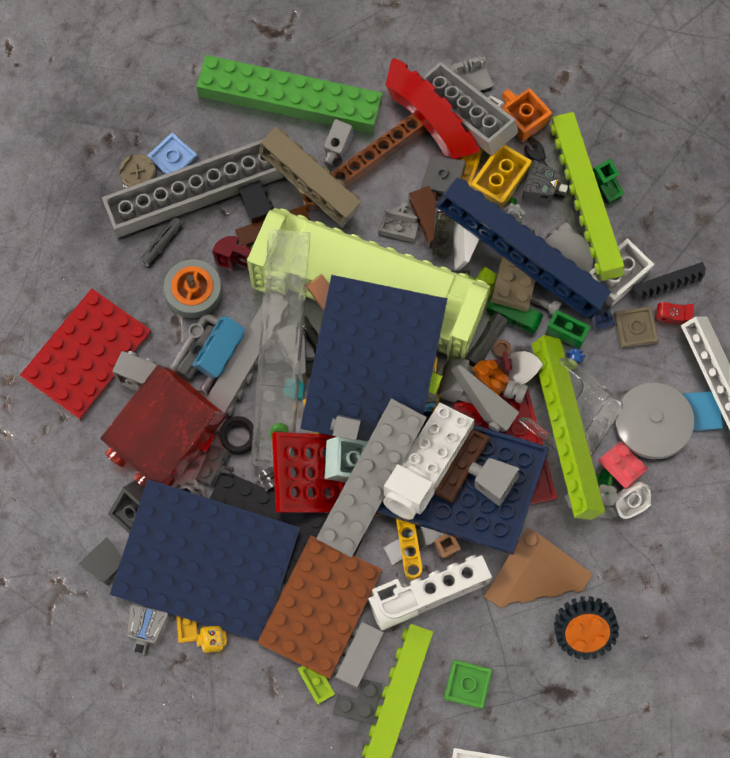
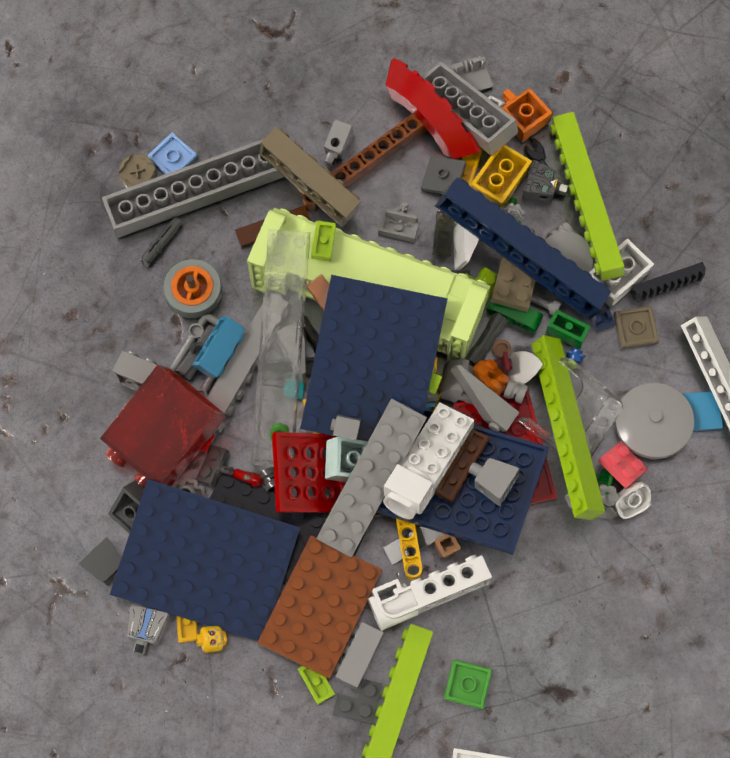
red plate [20,288,152,420] -> none
bright green brick [196,55,382,135] -> none
dark red brick [212,236,252,271] -> none
black tyre [219,416,257,455] -> none
black brick [239,180,274,224] -> none
reddish brown slope [408,186,438,248] -> none
medium nougat slope [484,527,593,608] -> none
wheel [554,596,619,660] -> none
green brick [593,158,625,204] -> none
red leg [656,302,694,325] -> none
none -> red arm [233,469,262,487]
none -> lime plate [311,221,336,261]

